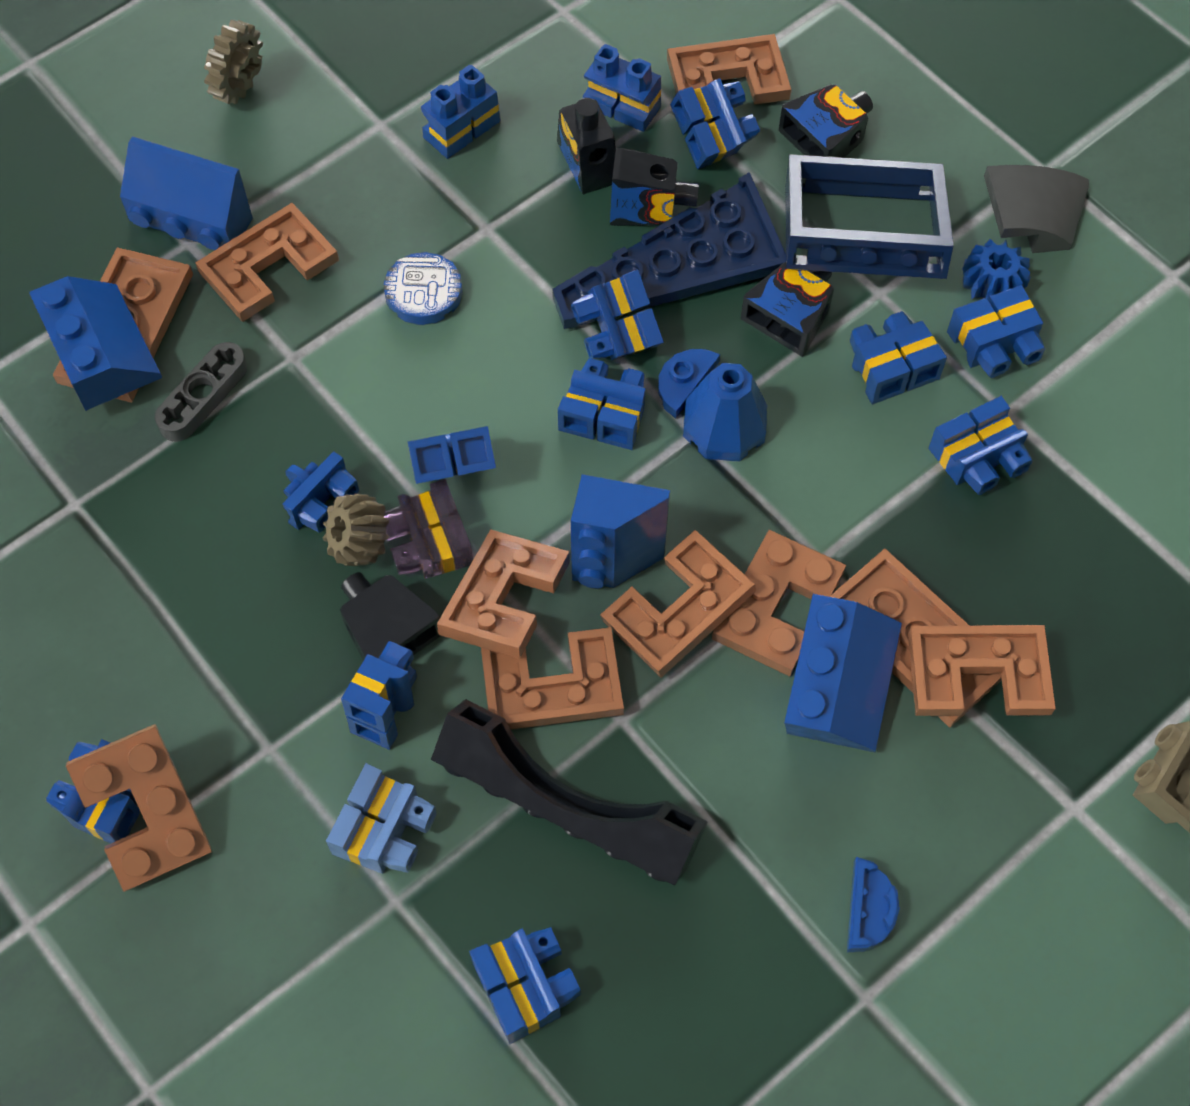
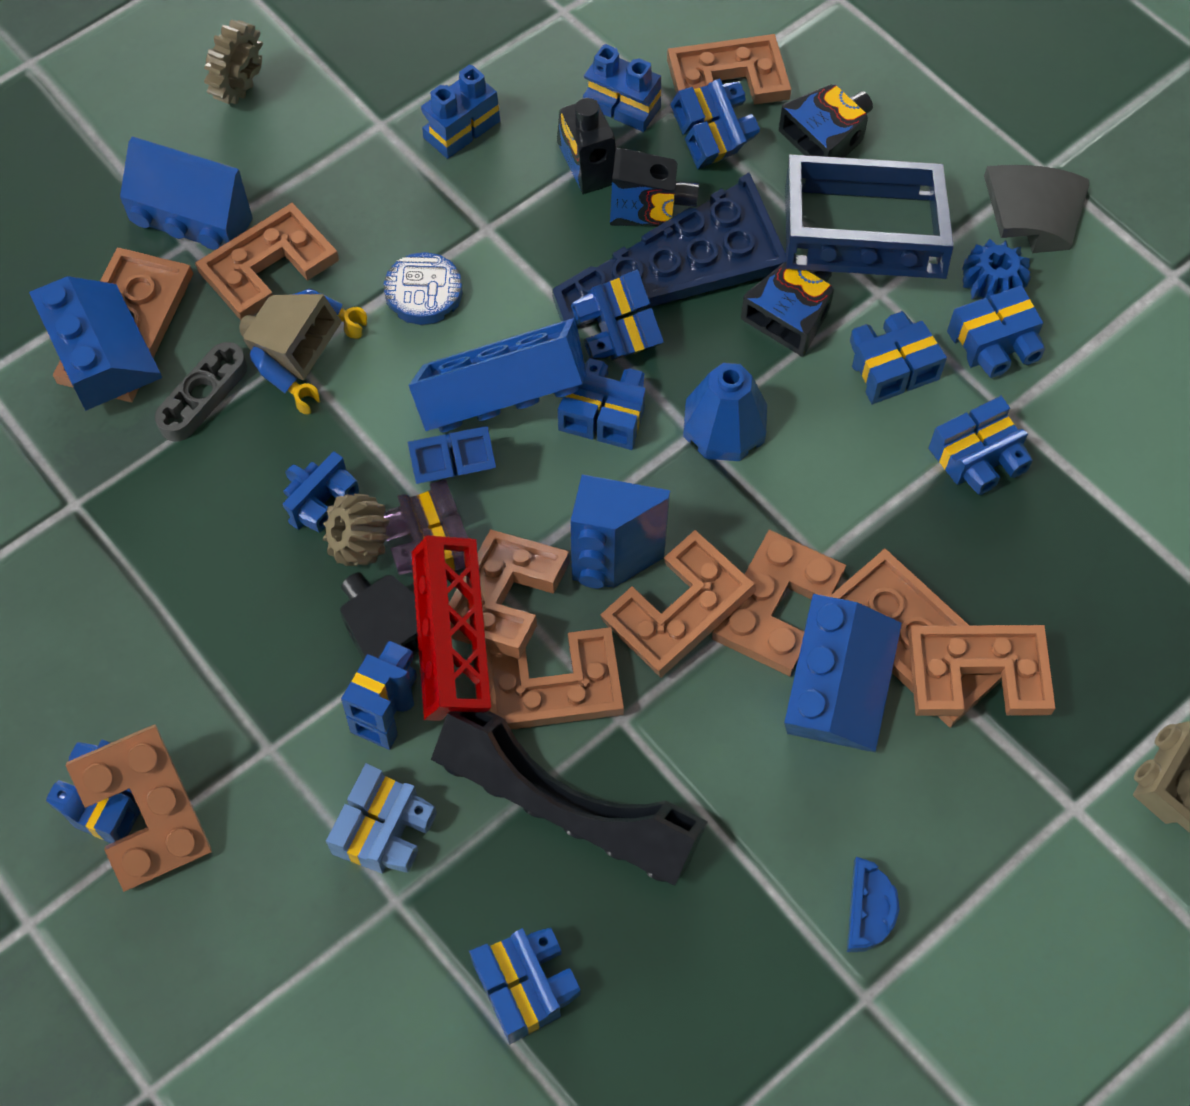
blue plate [658,349,720,419] -> none
none -> dark tan torso [239,289,367,414]
none -> blue slope [408,318,586,432]
none -> red fence [411,535,491,721]

